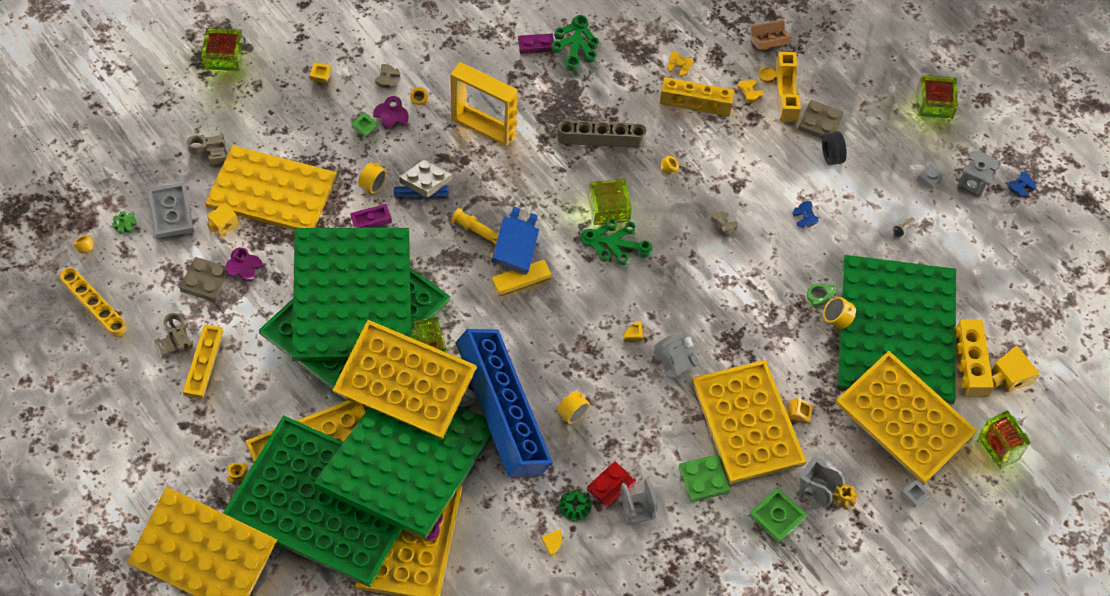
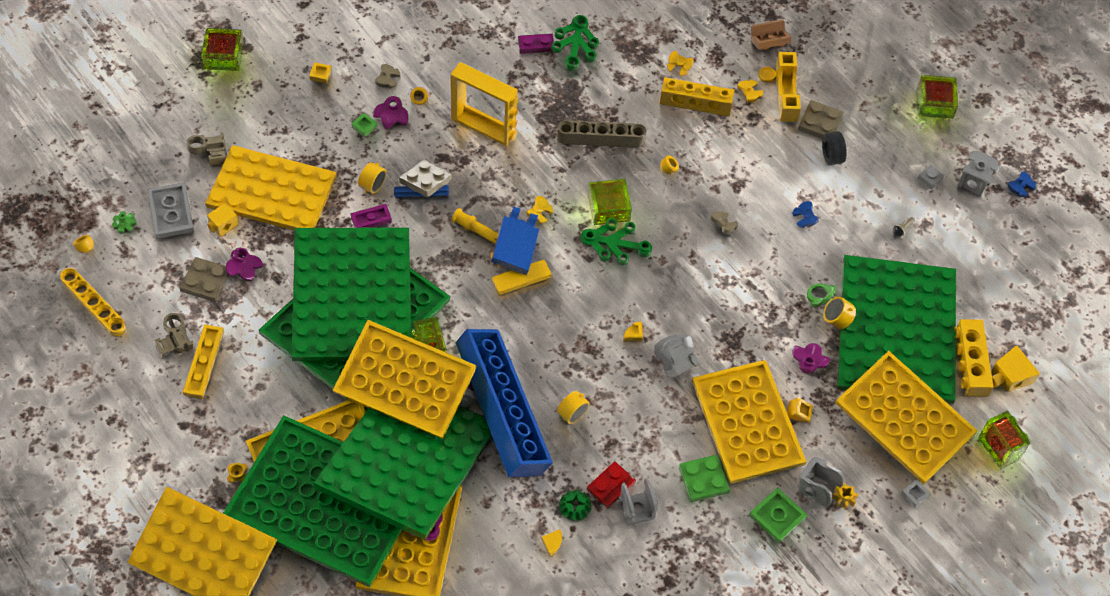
none -> yellow piece [526,196,553,224]
none -> magenta plate [792,343,830,374]

